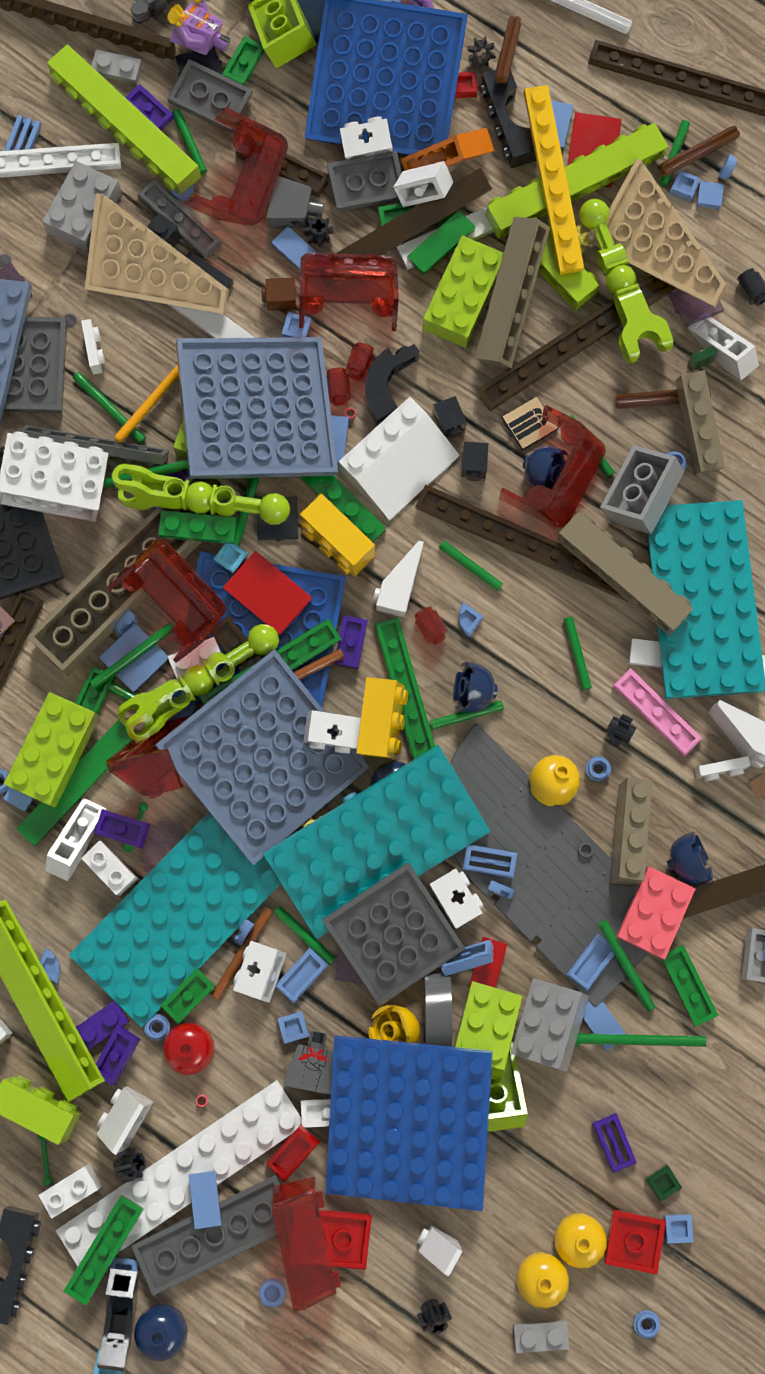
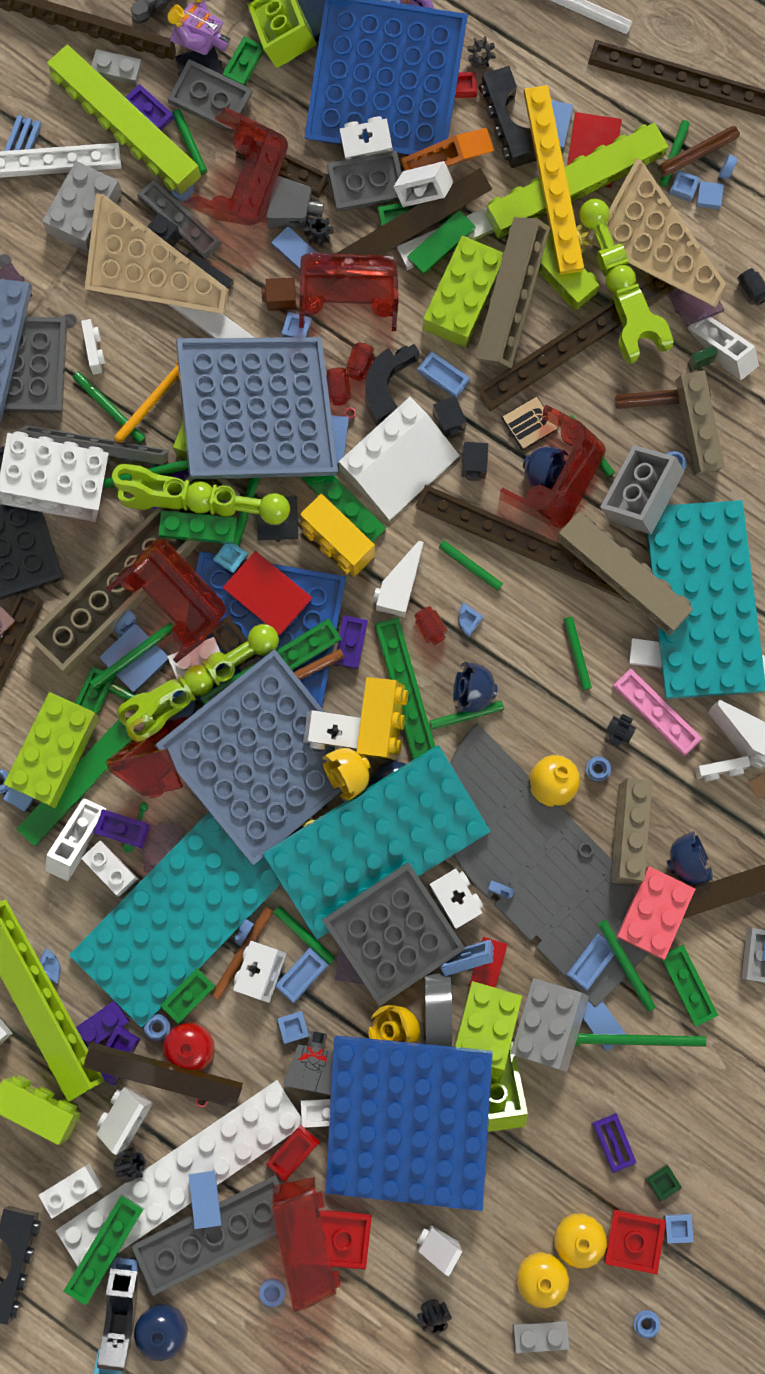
green hinge [37,1134,53,1187] -> none
medium blue tile [463,845,518,878] -> none
reddish brown axle [495,16,521,84] -> none
none -> dark brown tile [83,1042,243,1108]
none -> yellow cylinder [322,748,370,801]
none -> medium blue tile [417,351,471,398]

